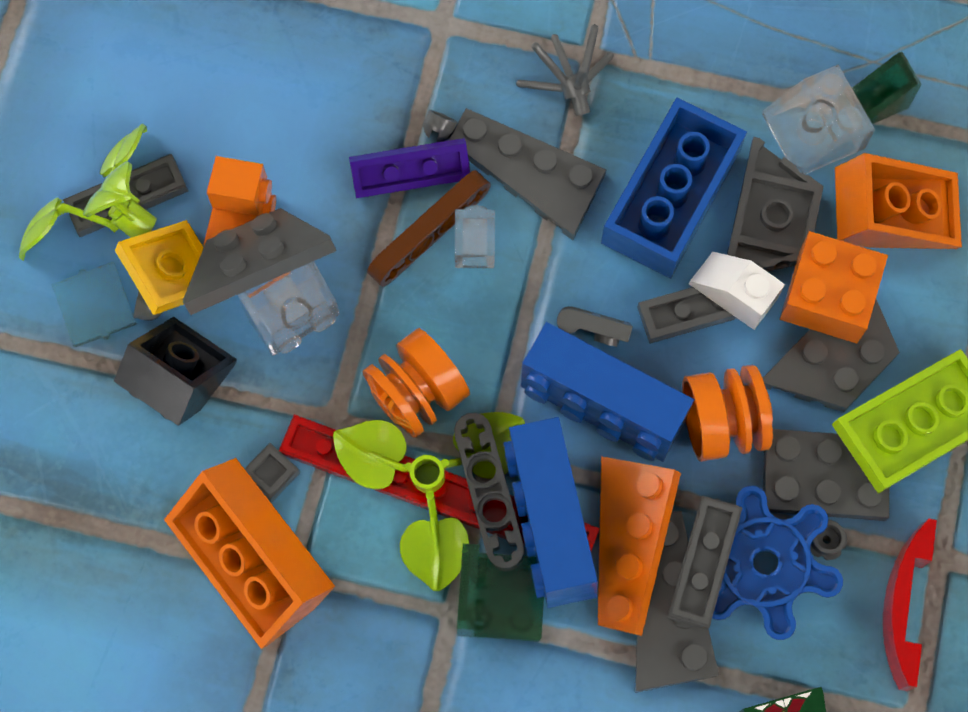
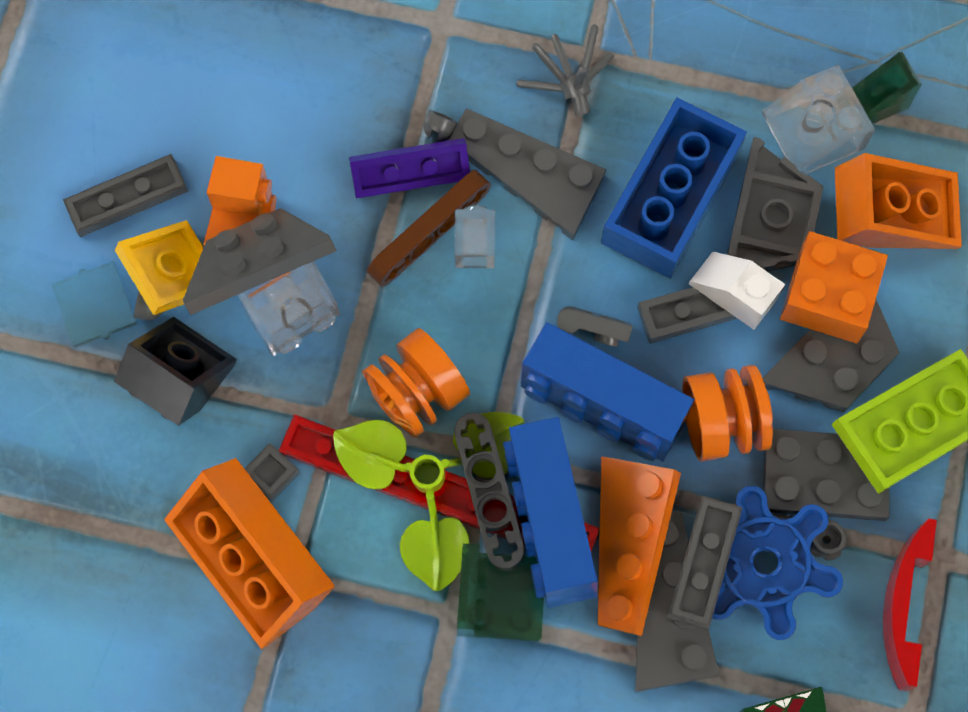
lime plant [19,123,157,261] -> none

